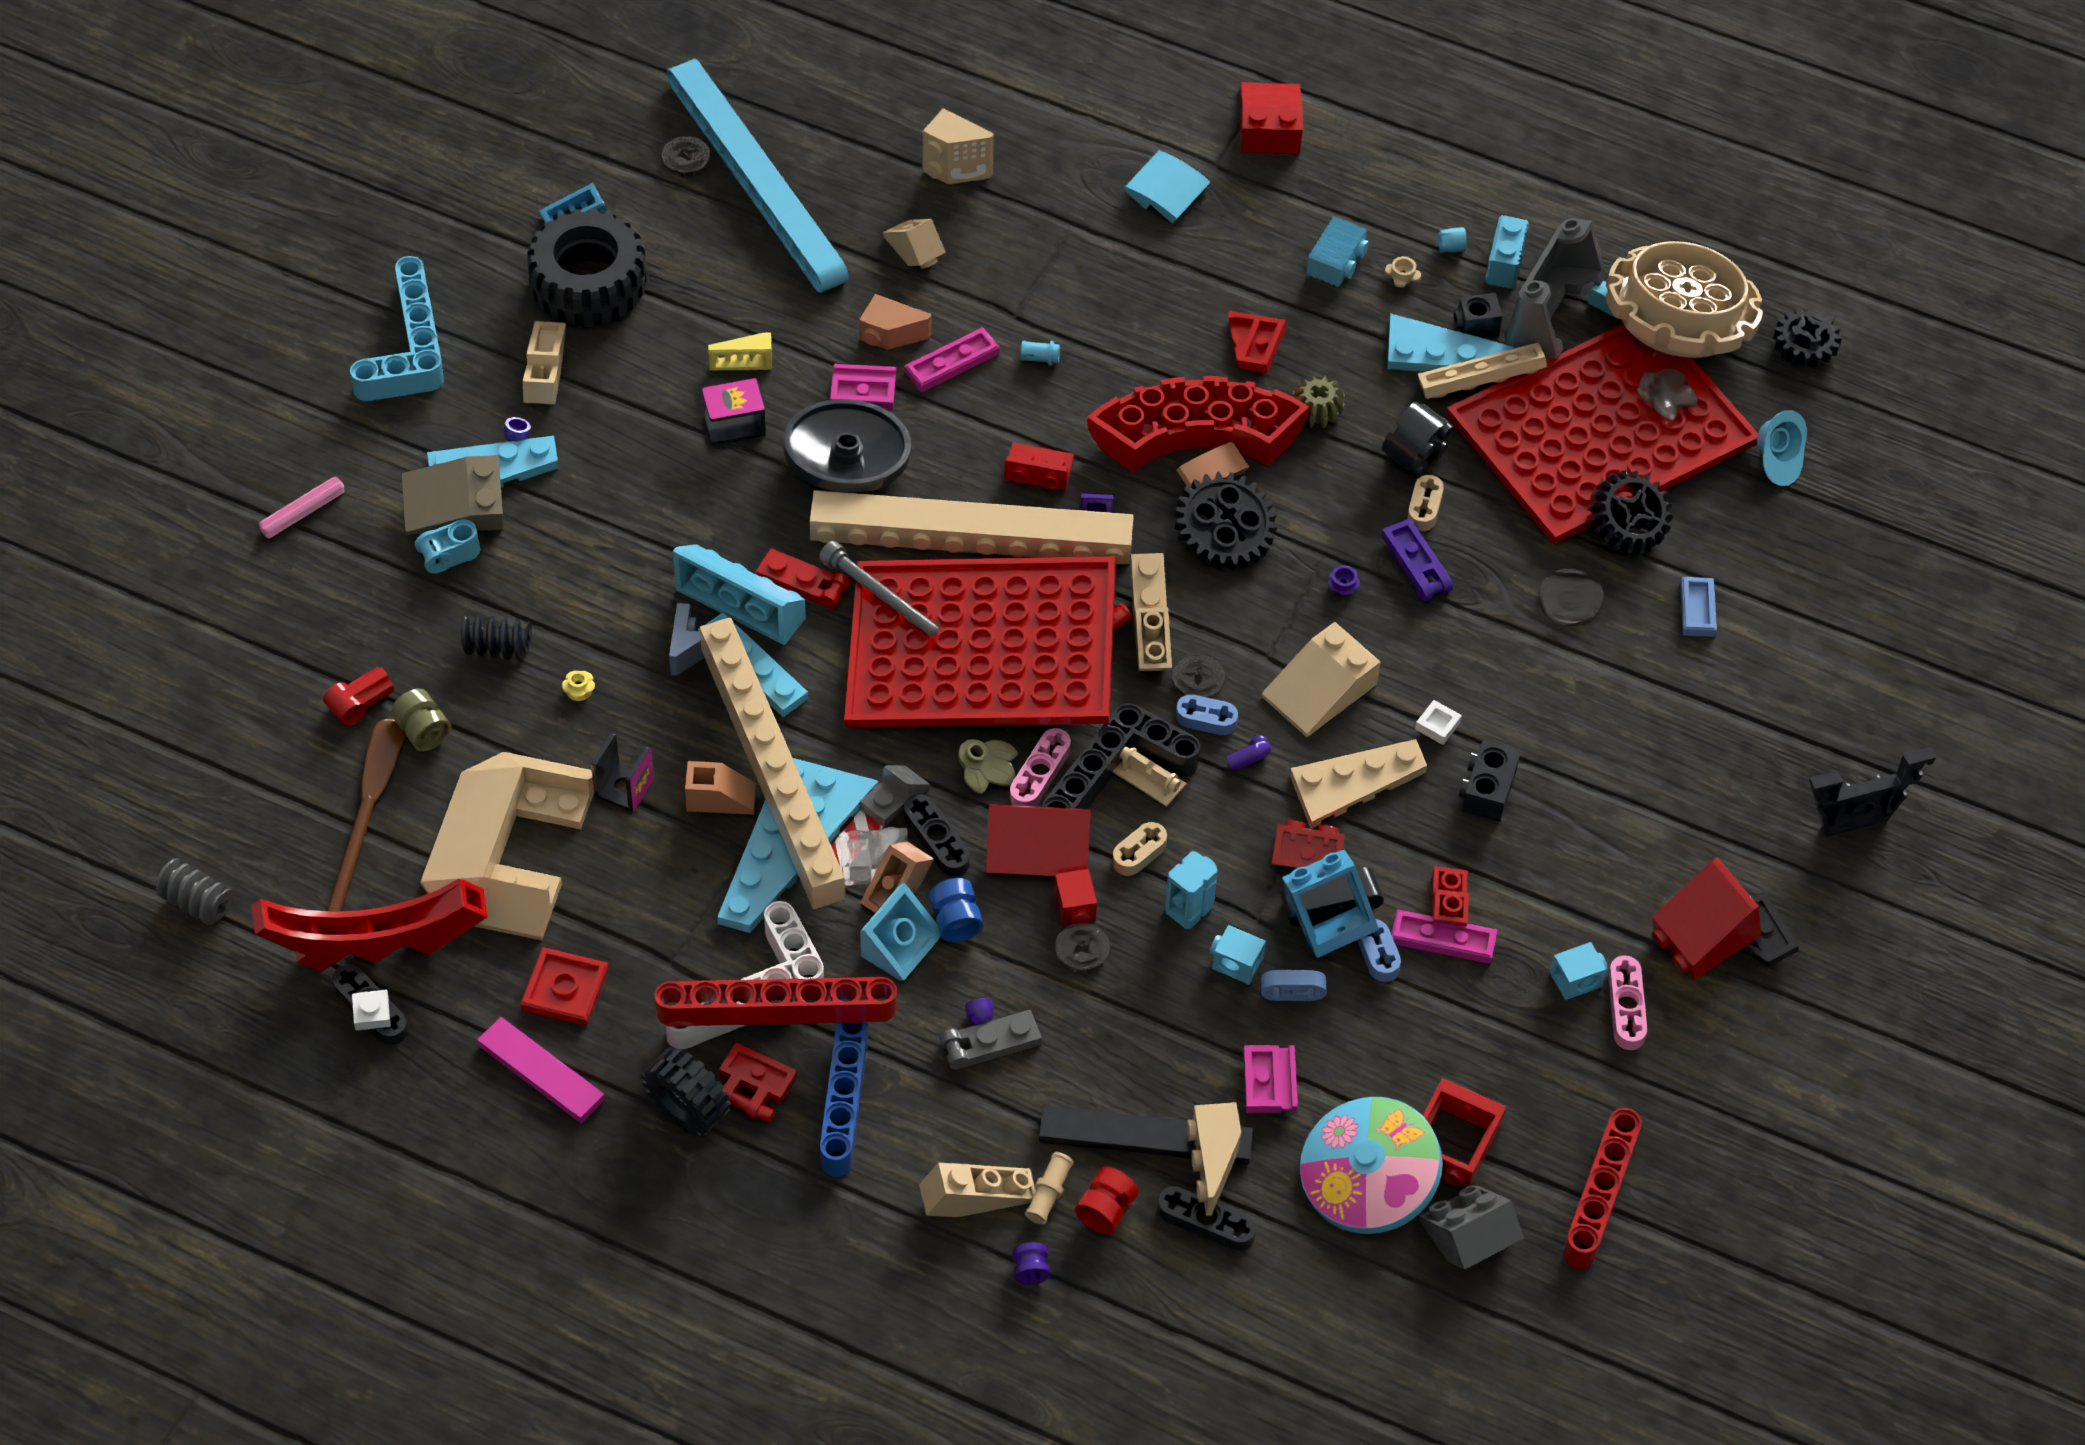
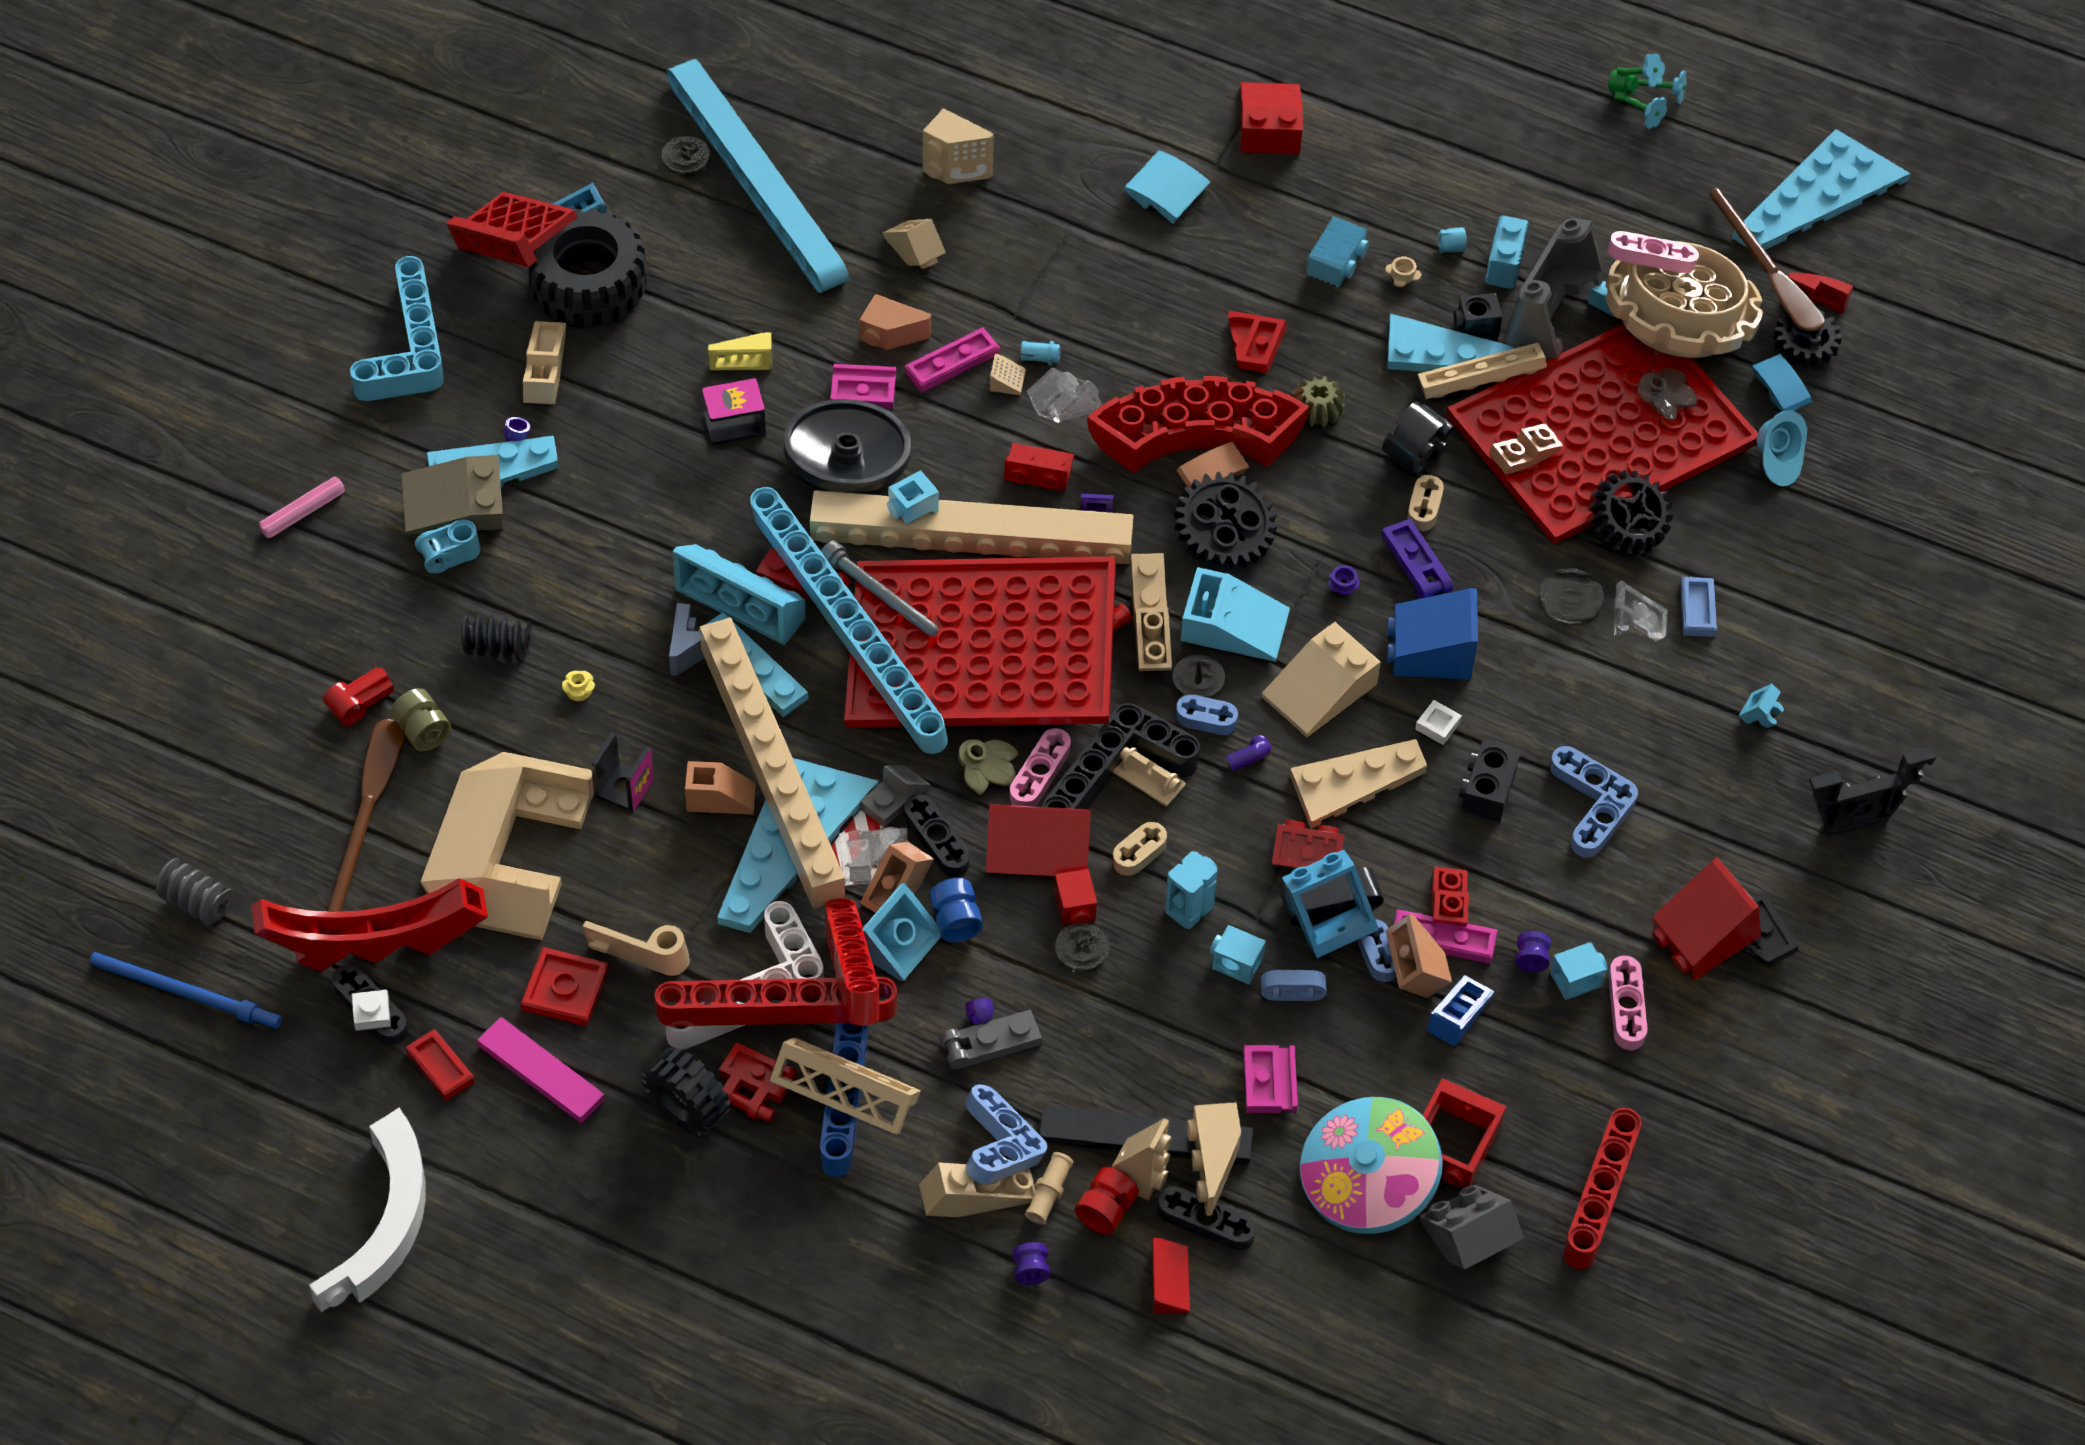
none -> blue bar [90,952,282,1029]
none -> white arch [309,1108,426,1312]
none -> red tile [405,1029,475,1101]
none -> red fence [446,192,578,267]
none -> tan door [583,921,690,976]
none -> medium azure beam [750,487,947,754]
none -> tan fence [770,1037,921,1135]
none -> red beam [825,898,879,1025]
none -> medium azure brick [887,470,939,524]
none -> medium blue beam [965,1084,1047,1184]
none -> tan slope [990,354,1026,395]
none -> clear slope [1027,368,1102,422]
none -> tan slope [1112,1119,1172,1201]
none -> red slope [1152,1238,1190,1313]
none -> medium azure slope [1181,567,1290,662]
none -> nougat slope [1386,914,1452,998]
none -> blue slope [1387,588,1478,680]
none -> blue slope [1427,976,1494,1046]
none -> nougat slope [1489,424,1563,475]
none -> dark purple wheel [1516,931,1551,972]
none -> medium blue beam [1550,746,1638,858]
none -> bright pink beam [1607,231,1699,273]
none -> plant [1608,54,1686,129]
none -> clear slope [1614,581,1668,641]
none -> piece [1710,188,1825,331]
none -> medium azure wing [1732,130,1910,250]
none -> medium azure tile [1739,684,1784,728]
none -> dark azure slope [1752,354,1812,411]
none -> red slope [1787,273,1853,314]

